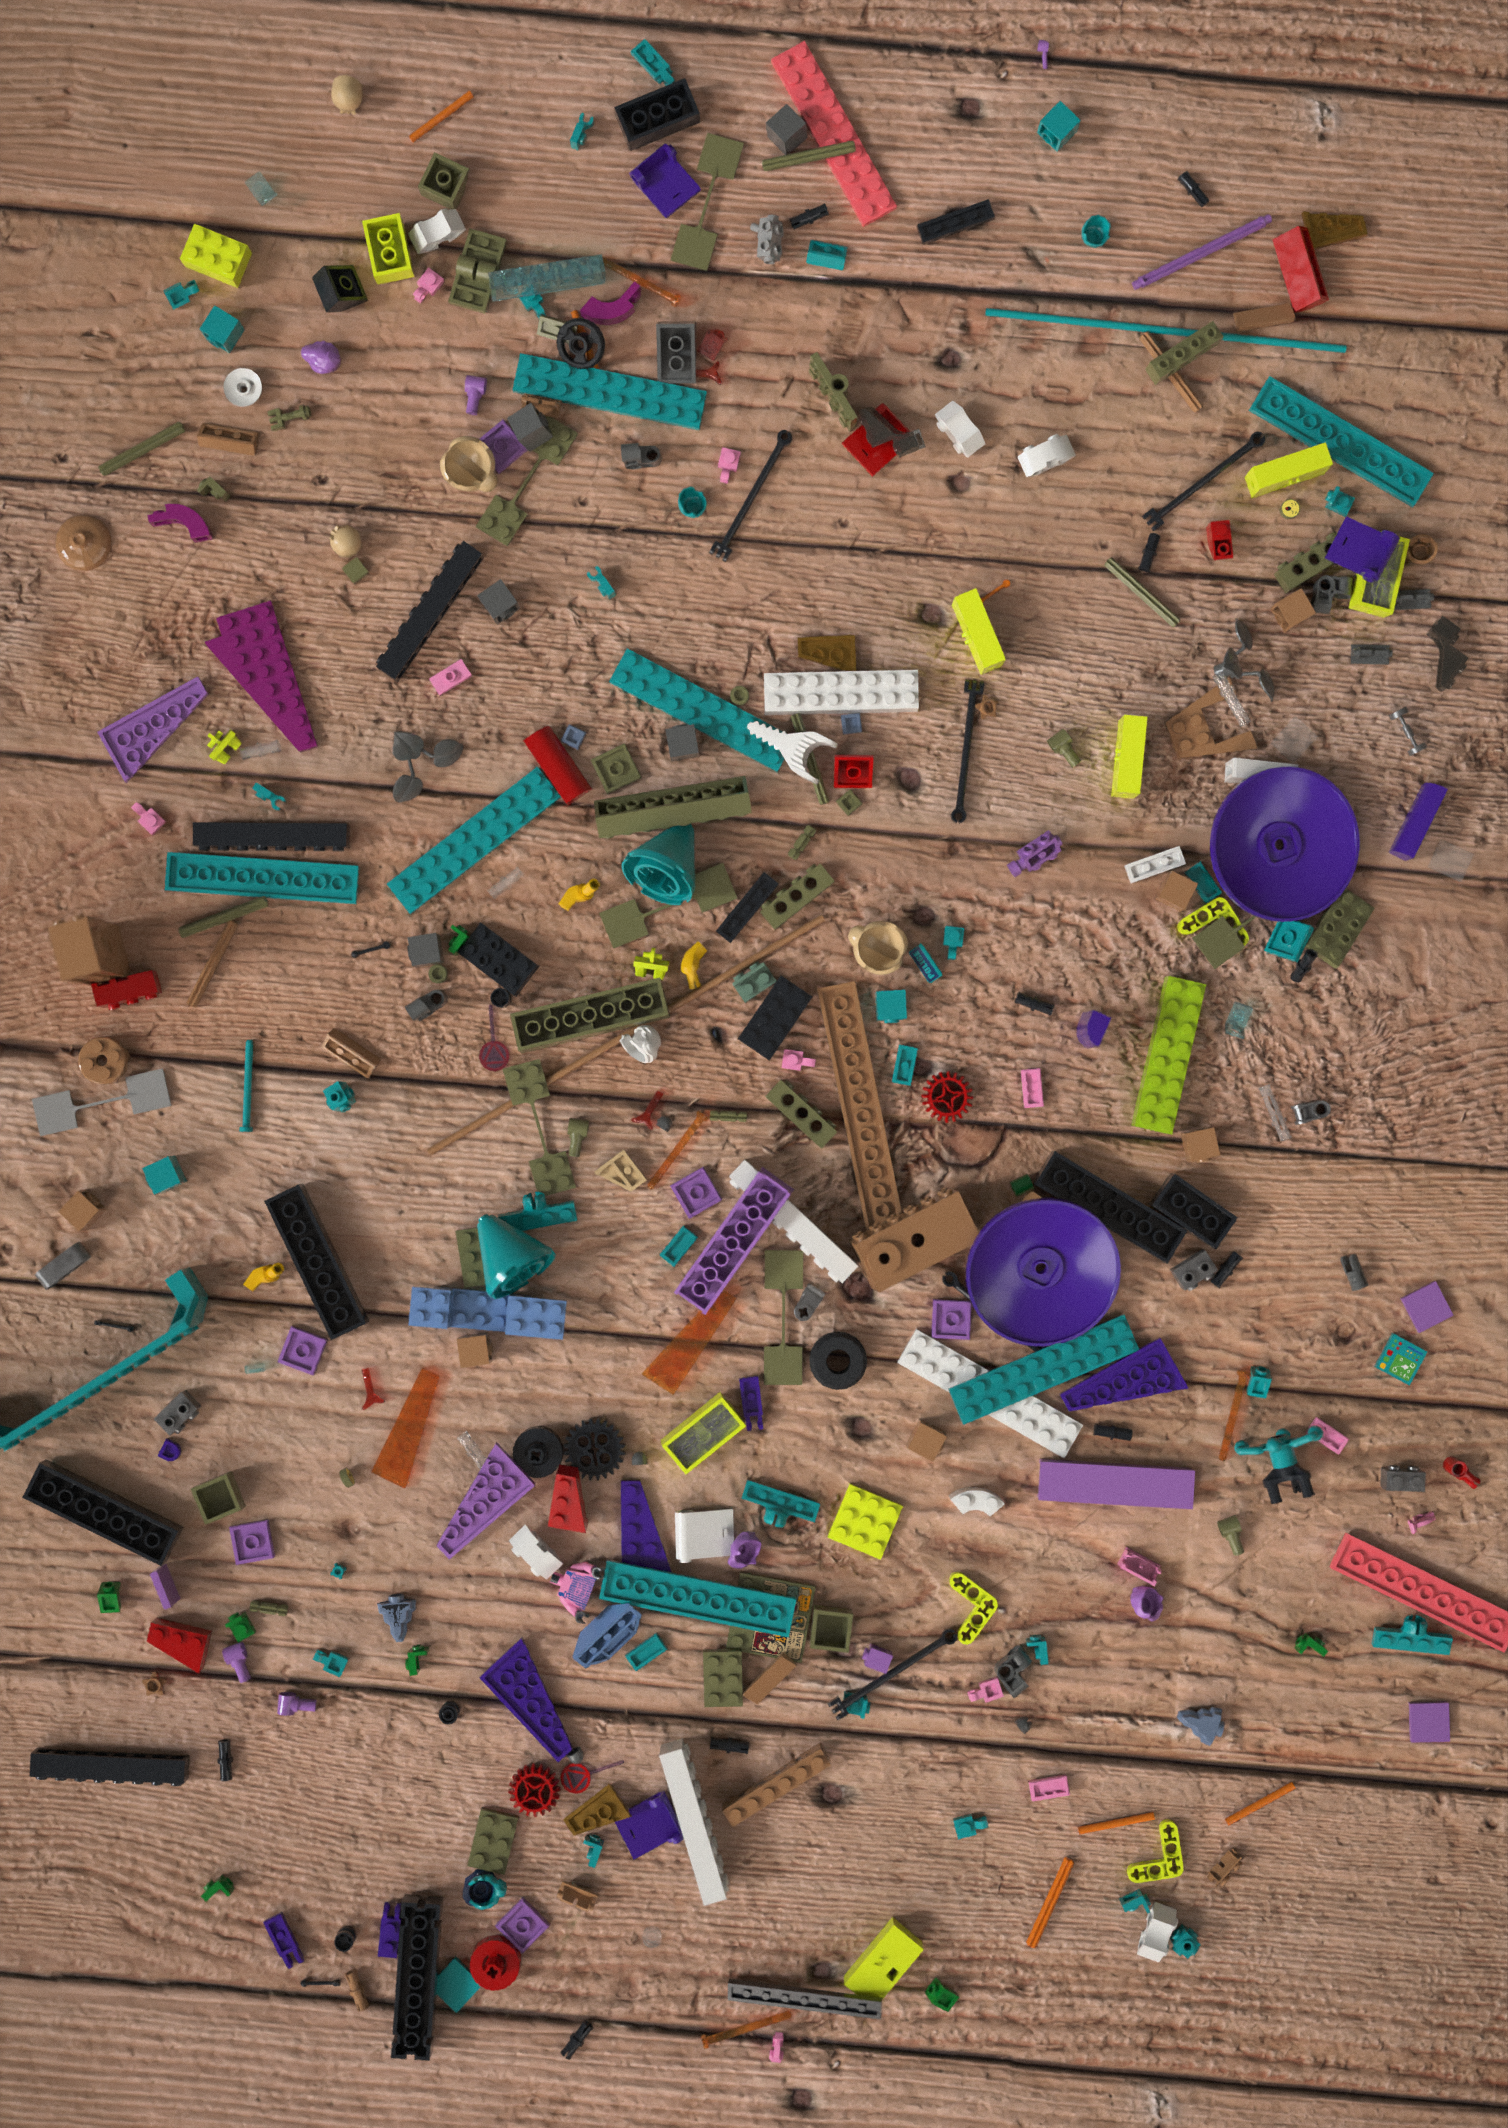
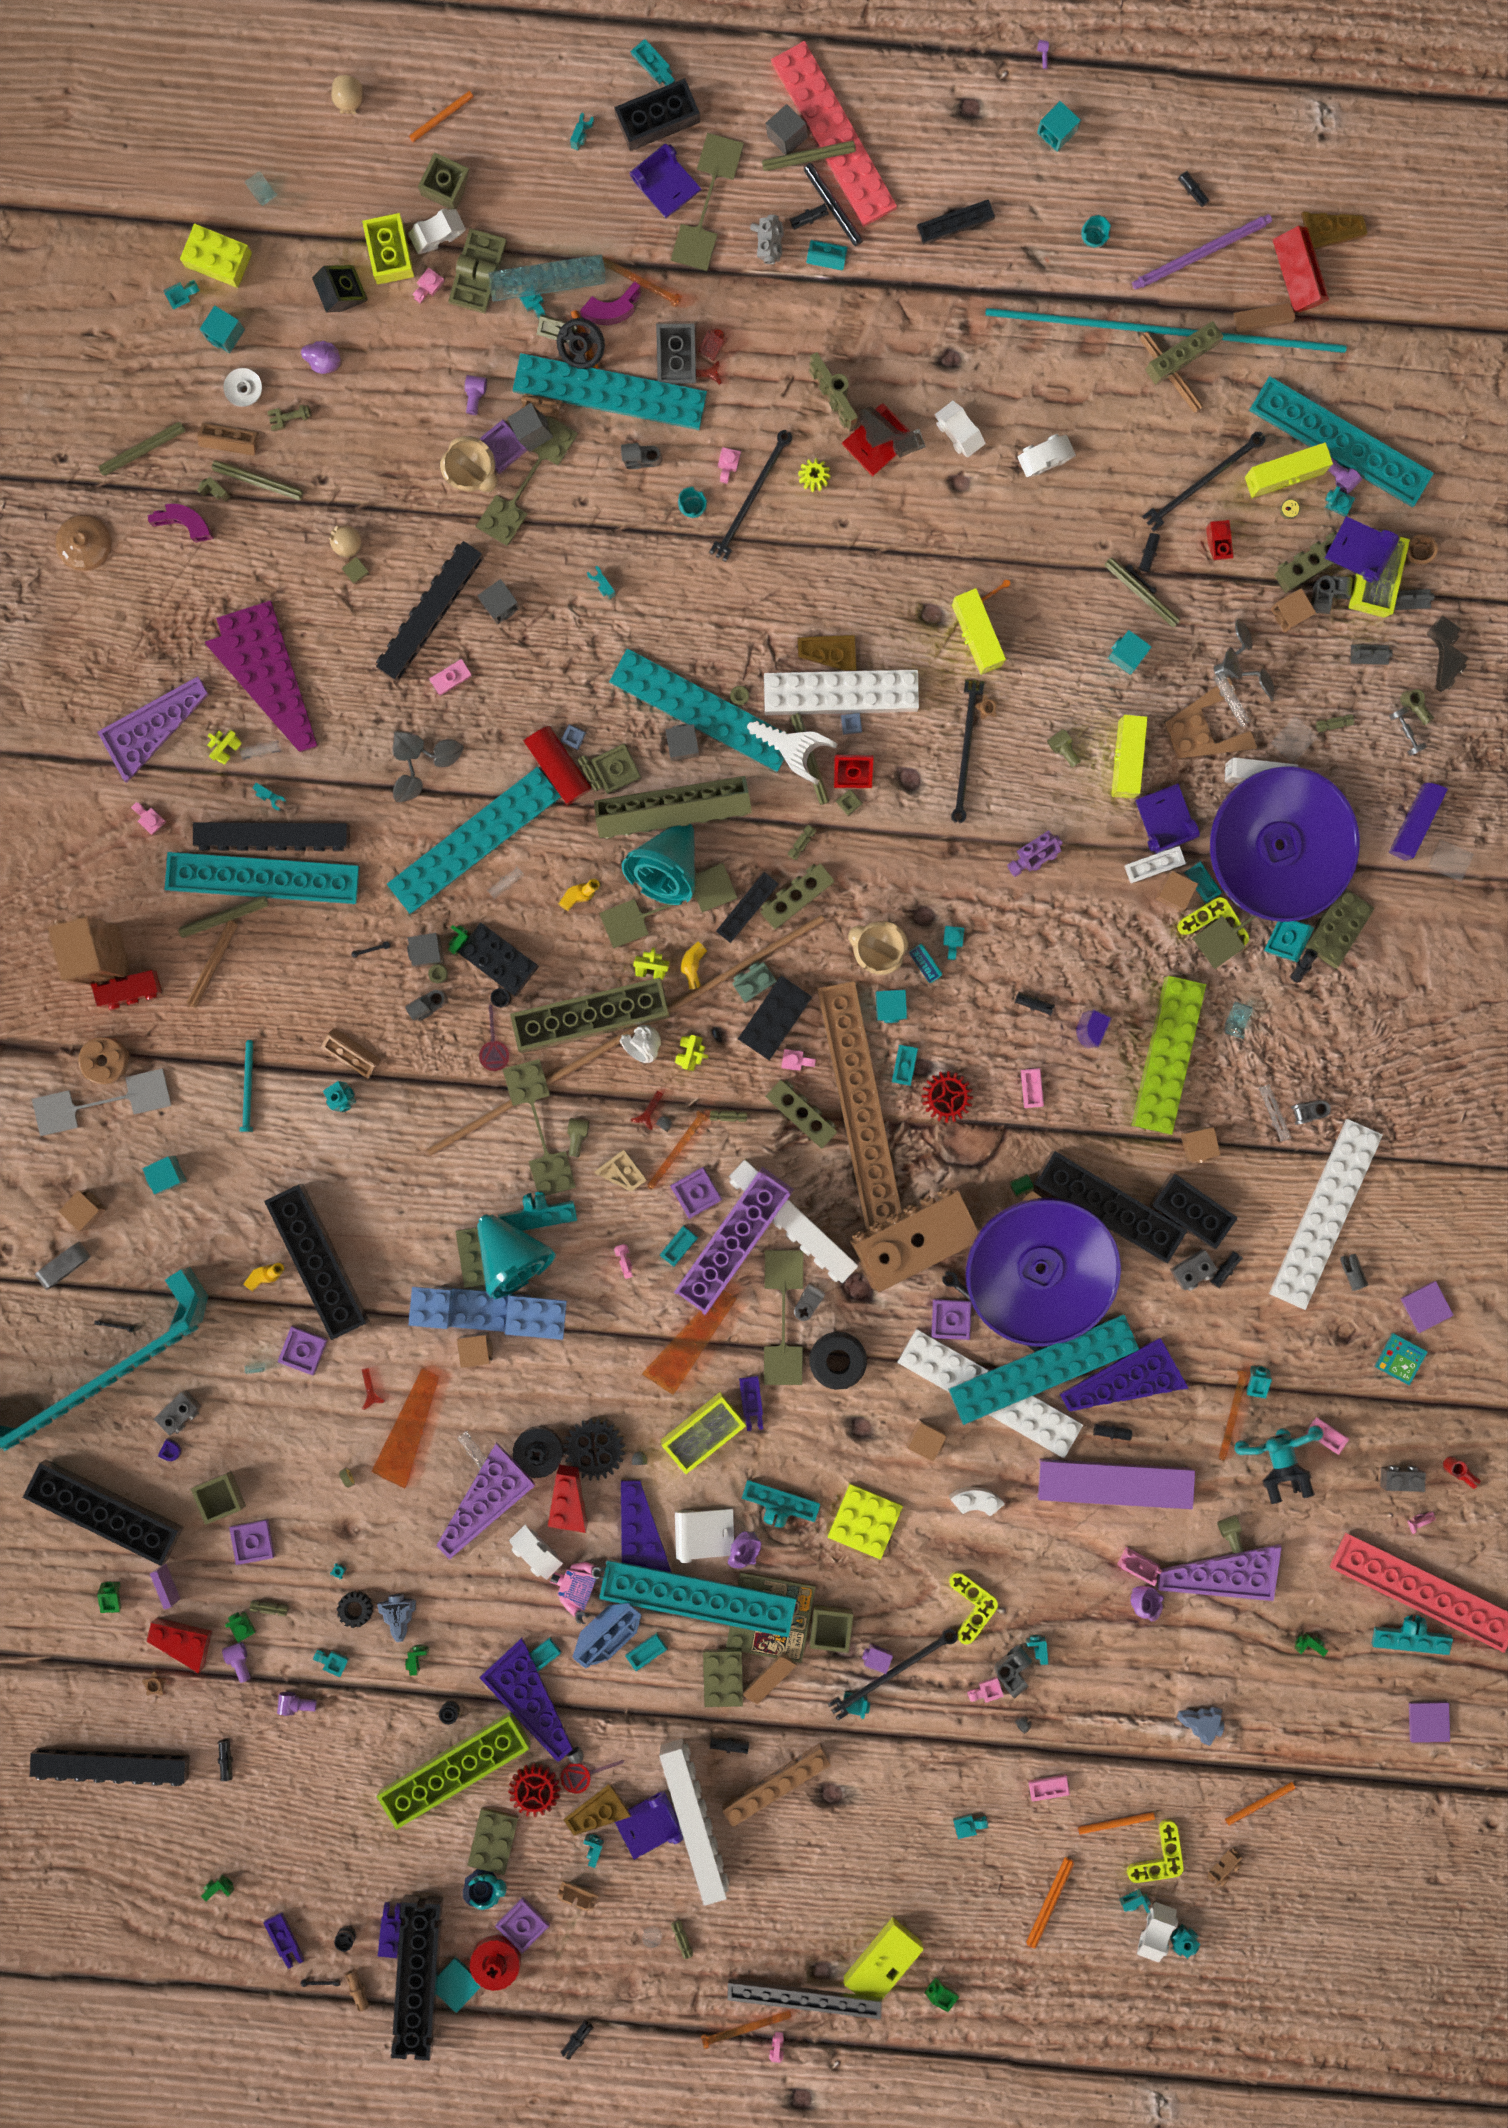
none -> olive axle [212,460,303,500]
none -> black tyre [336,1591,373,1628]
none -> lime brick [376,1711,531,1830]
none -> teal tile [530,1637,562,1671]
none -> olive axle [578,755,603,792]
none -> bright pink piece [614,1244,633,1279]
none -> olive axle [671,1920,693,1959]
none -> neon yellow hips [675,1035,709,1071]
none -> neon yellow gear [798,458,831,492]
none -> black axle [804,163,863,246]
none -> teal head [1108,630,1152,675]
none -> black hinge [1125,565,1157,594]
none -> dark purple door [1135,783,1200,854]
none -> medium lavender wing [1158,1544,1281,1601]
none -> white plate [1269,1119,1383,1310]
none -> olive axle [1316,714,1354,732]
none -> medium lavender pin [1328,458,1362,494]
none -> olive pin [1400,689,1434,725]

